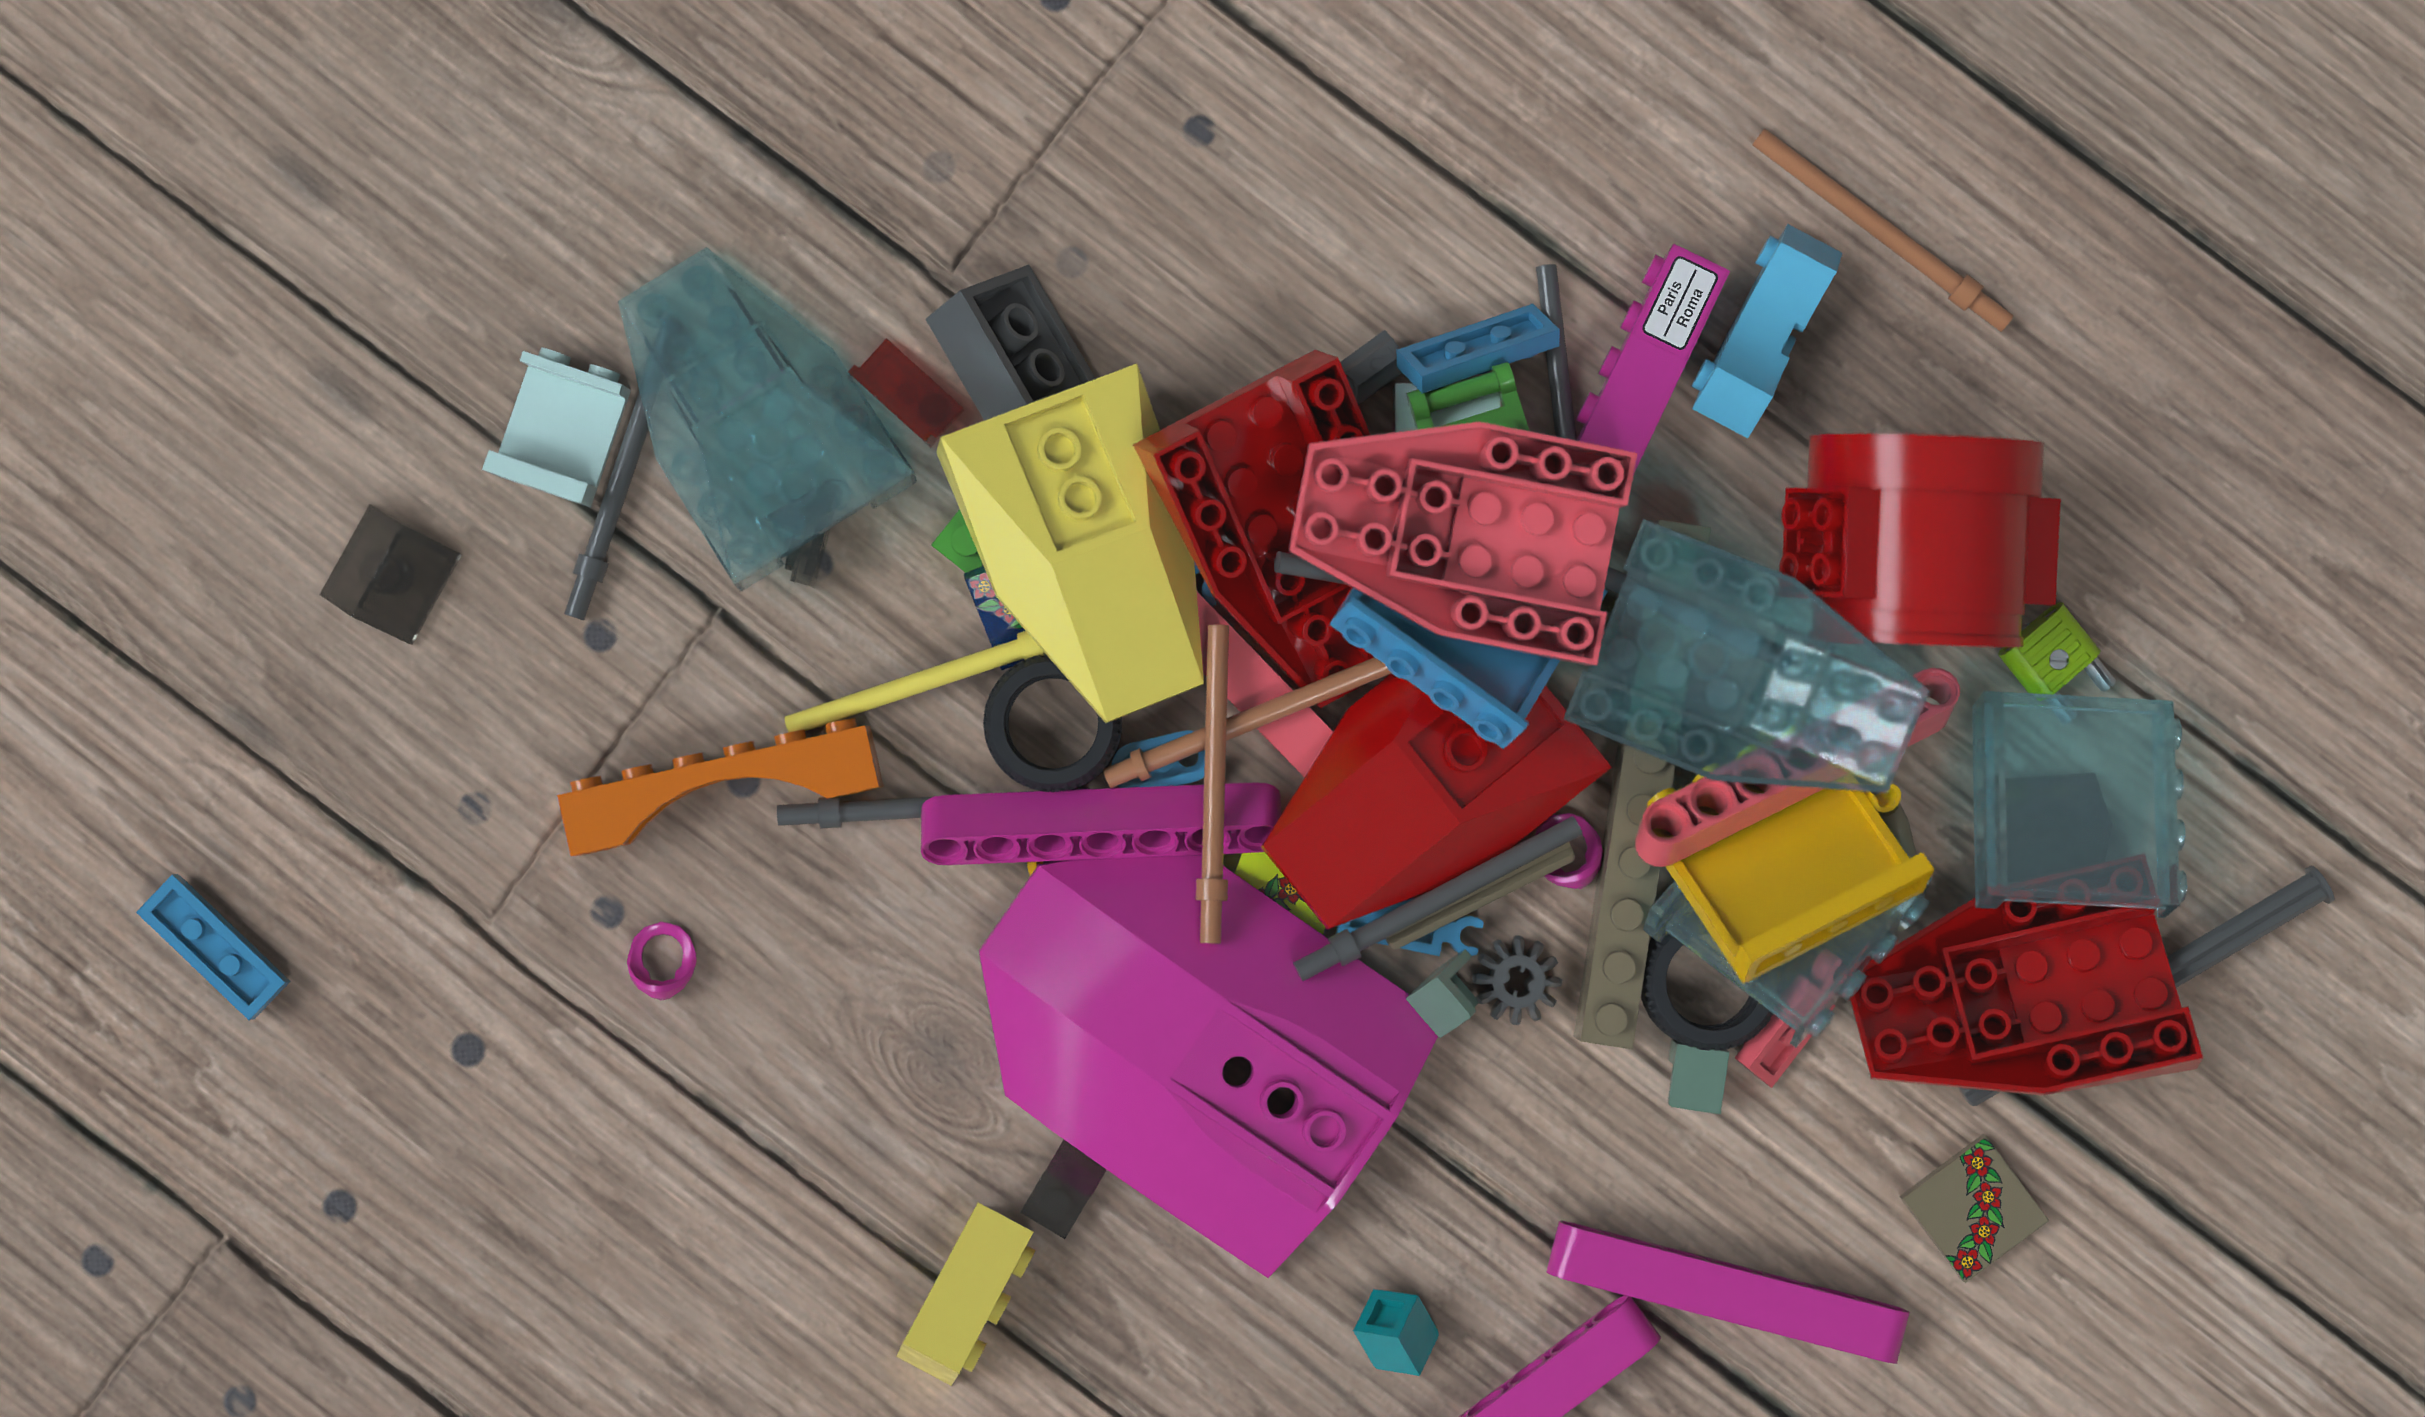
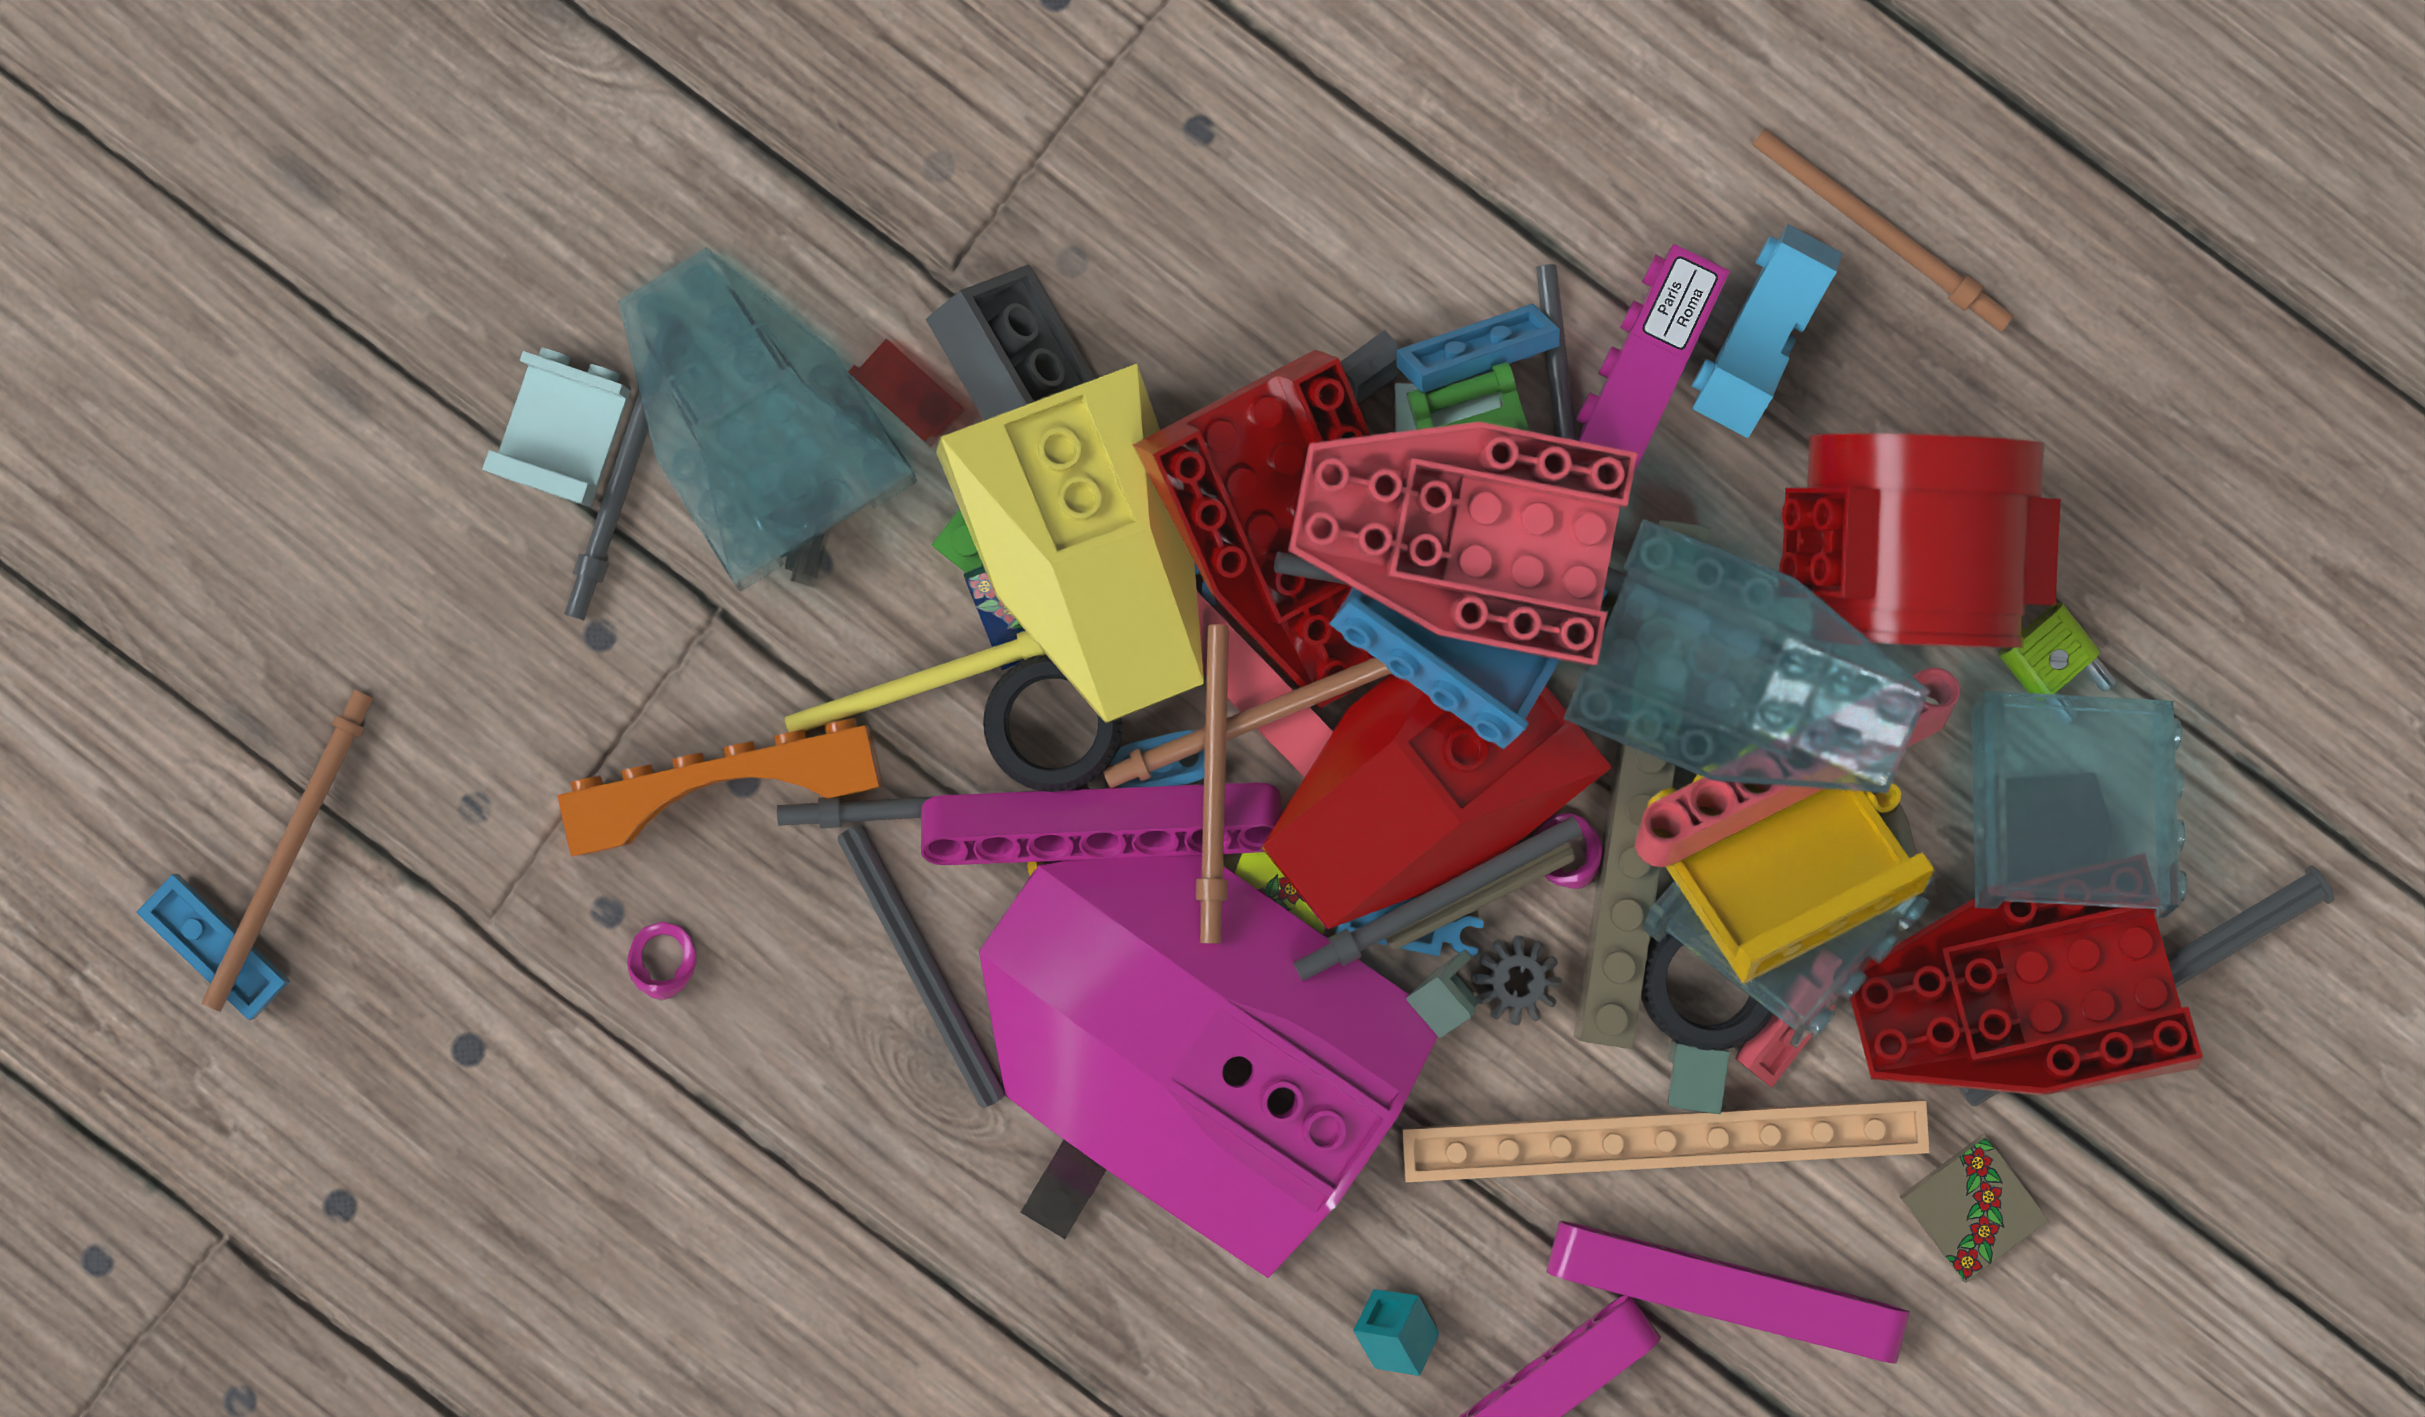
clear smoke slope [319,504,462,645] -> none
light yellow wedge [896,1202,1036,1386] -> none
none -> nougat bar [201,689,374,1012]
none -> dark grey axle [838,825,1005,1108]
none -> light nougat plate [1402,1099,1930,1182]

